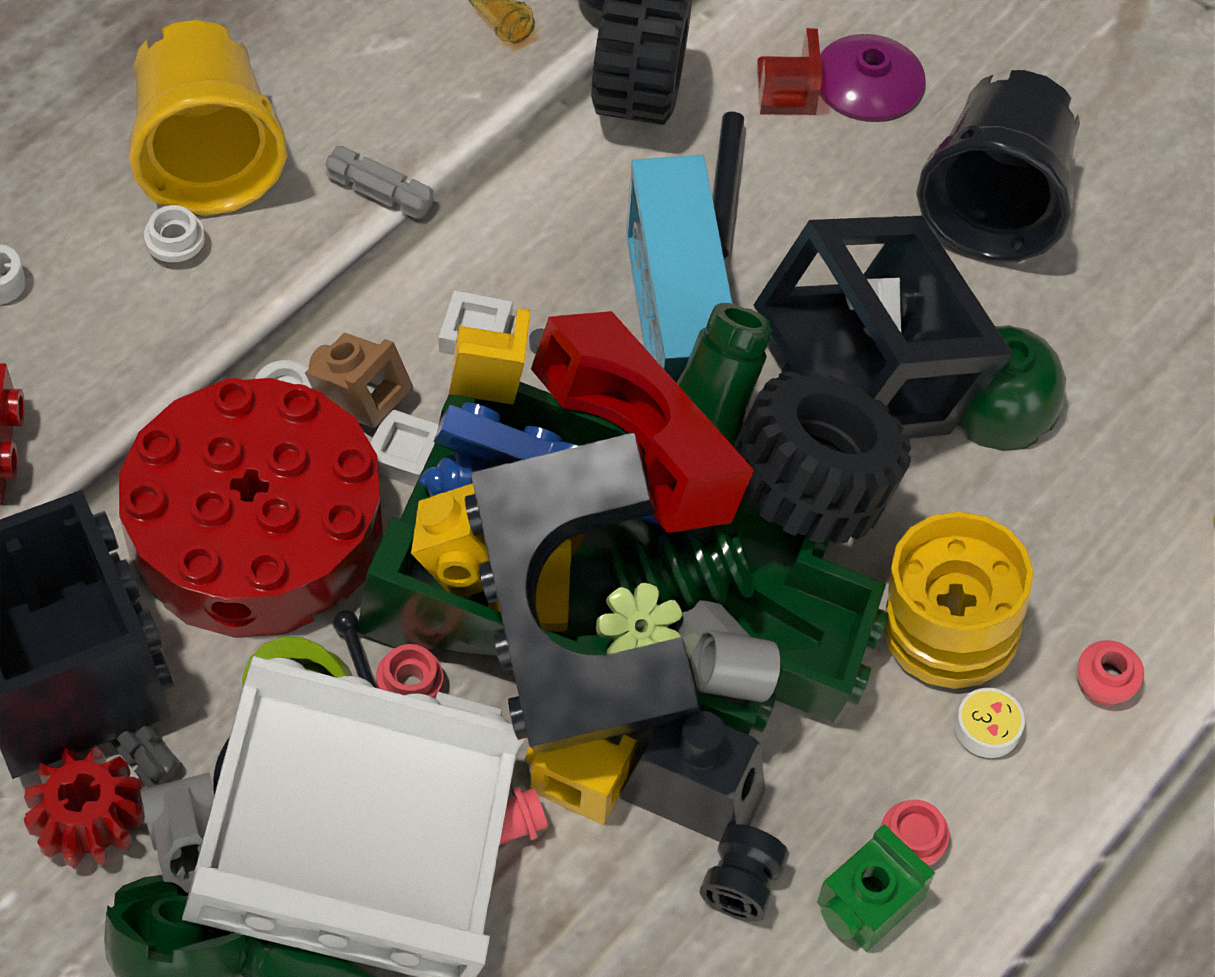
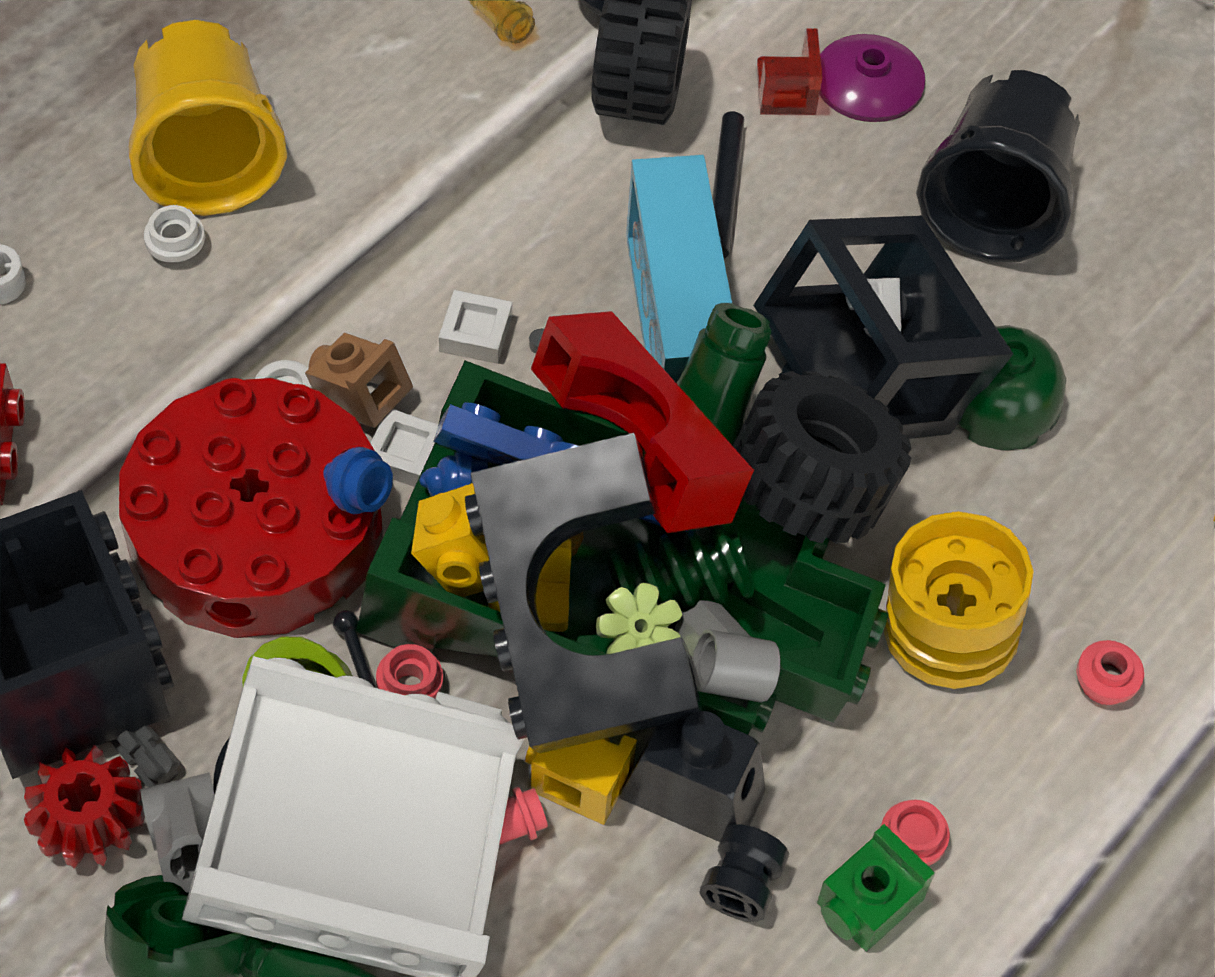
light grey axle [325,146,434,219] -> none
yellow panel [449,308,531,405] -> none
tile [954,688,1025,758] -> none
none -> blue plate [323,447,393,514]

